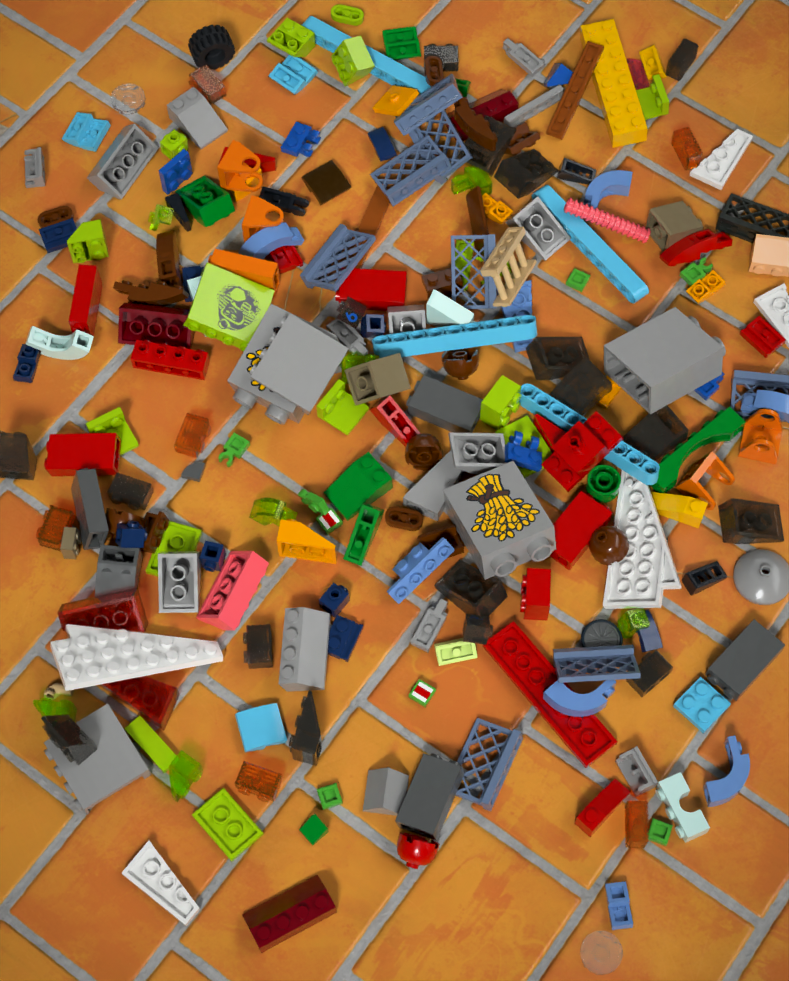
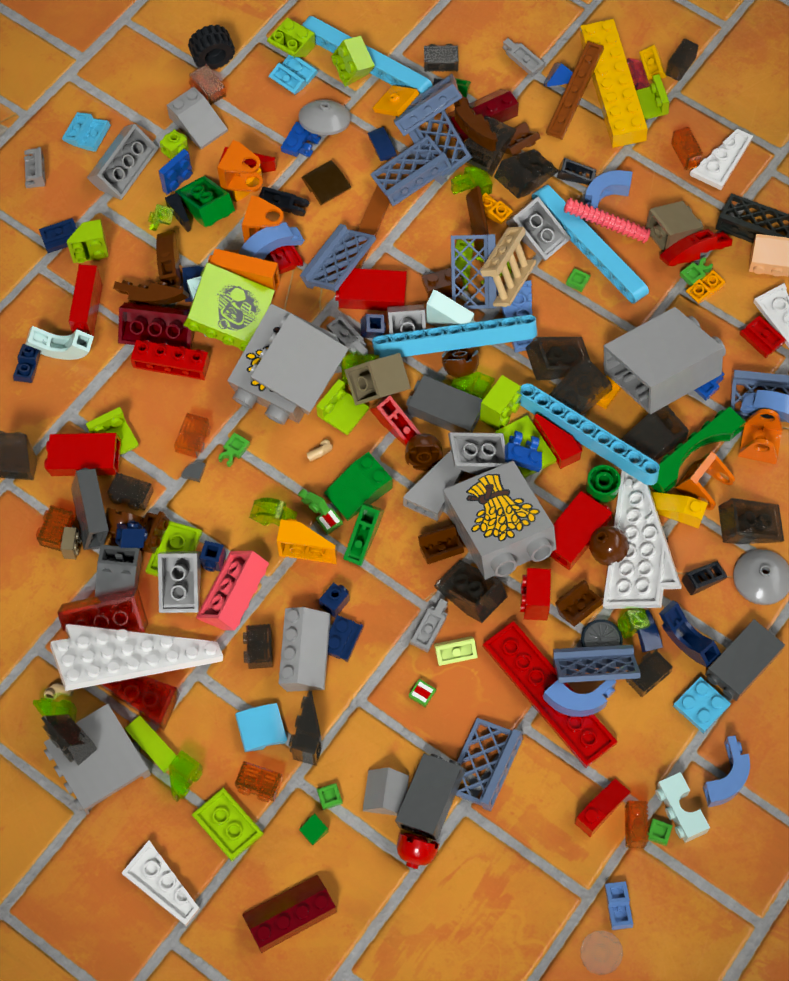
reddish brown plate [37,206,74,228] -> none
clear tile [111,83,146,115] -> none
lime plate [331,4,364,26] -> none
clear smoke brick [336,297,367,329] -> none
green slope [382,26,421,60] -> none
reddish brown plate [385,507,423,531] -> none
medium blue bracket [387,537,454,604] -> none
reddish brown plate [424,56,444,86] -> none
clear smoke brick [462,614,493,645] -> none
light grey tile [504,85,564,131] -> none
red brick [541,411,624,492] -> none
light grey hinge [615,746,658,797] -> none
none -> light grey dish [298,99,351,135]
none -> tan arm [307,439,332,462]
none -> clear neon green slope [451,372,495,399]
none -> reddish brown bracket [555,580,603,627]
none -> dark blue arch [659,600,721,668]

